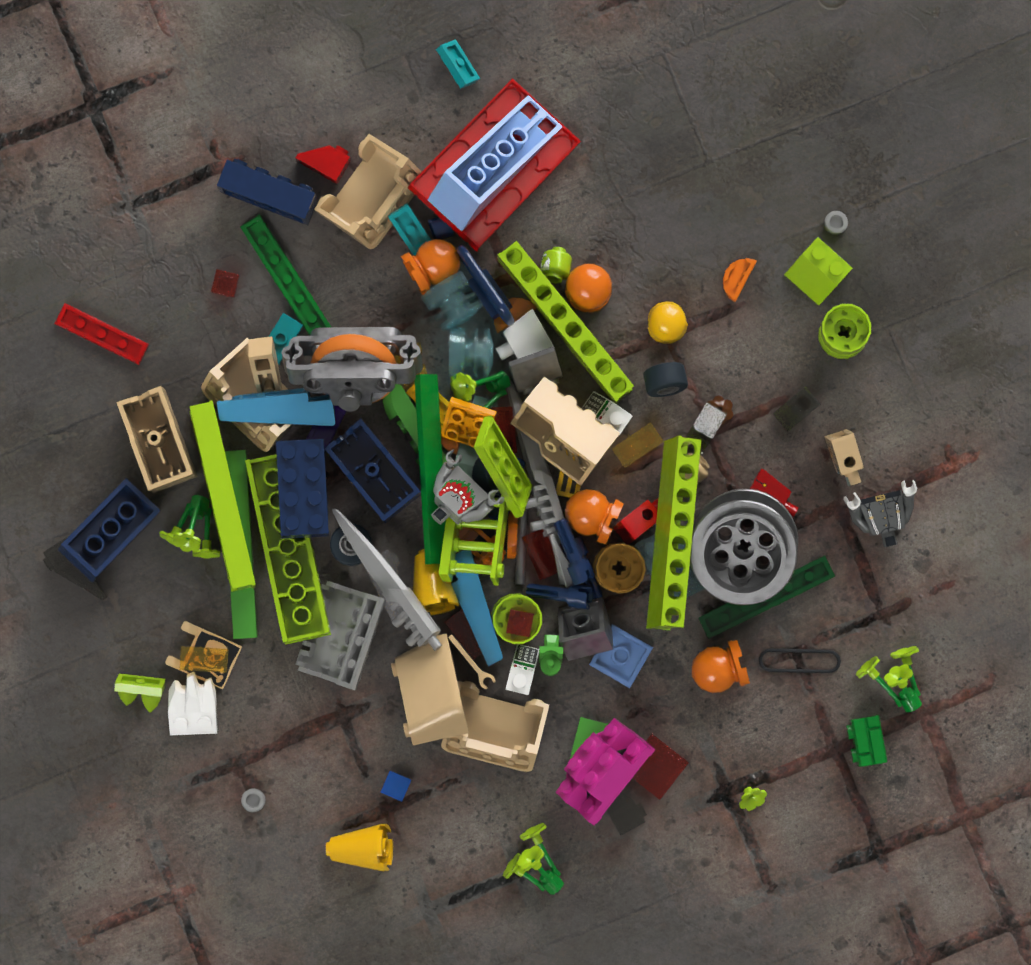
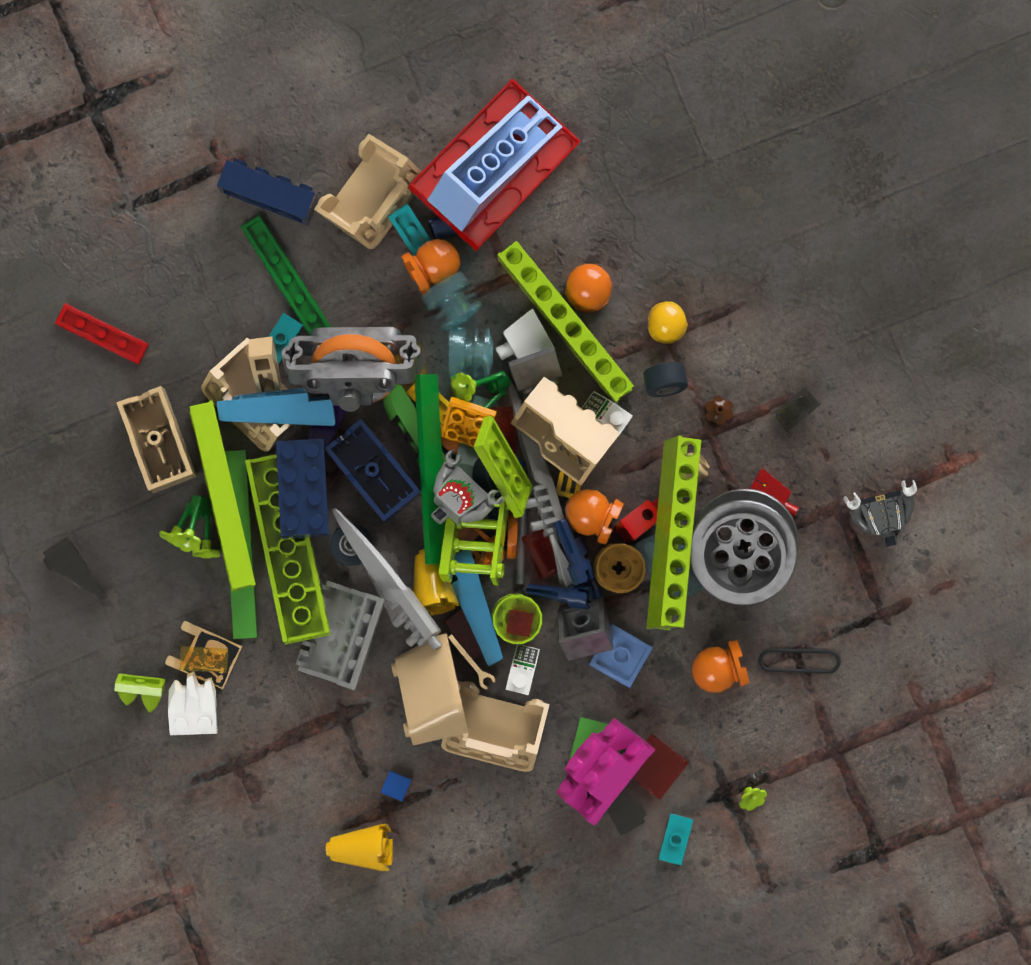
dark blue brick [58,478,161,583] -> none
clear red plate [211,269,240,298] -> none
light grey tile [241,788,266,812] -> none
red slope [295,145,351,184] -> none
teal plate [436,39,480,89] -> none
dark blue bar [457,245,514,326] -> none
orange tile [494,298,537,334] -> none
plant [503,823,564,895] -> none
bright green hips [539,635,563,676] -> none
lime head [540,247,572,283] -> none
clear yellow plate [612,422,664,468] -> none
clear smoke slope [685,402,727,454] -> none
dark green plate [698,555,835,639] -> none
orange tile [723,258,757,302] -> none
lime slope [784,237,853,306] -> none
lime wheel [818,304,871,359] -> none
light grey tile [824,211,848,235] -> none
tan torso [824,429,864,486] -> none
green brick [846,715,887,767] -> none
lime plant [856,646,922,712] -> none
none -> teal plate [658,813,693,865]

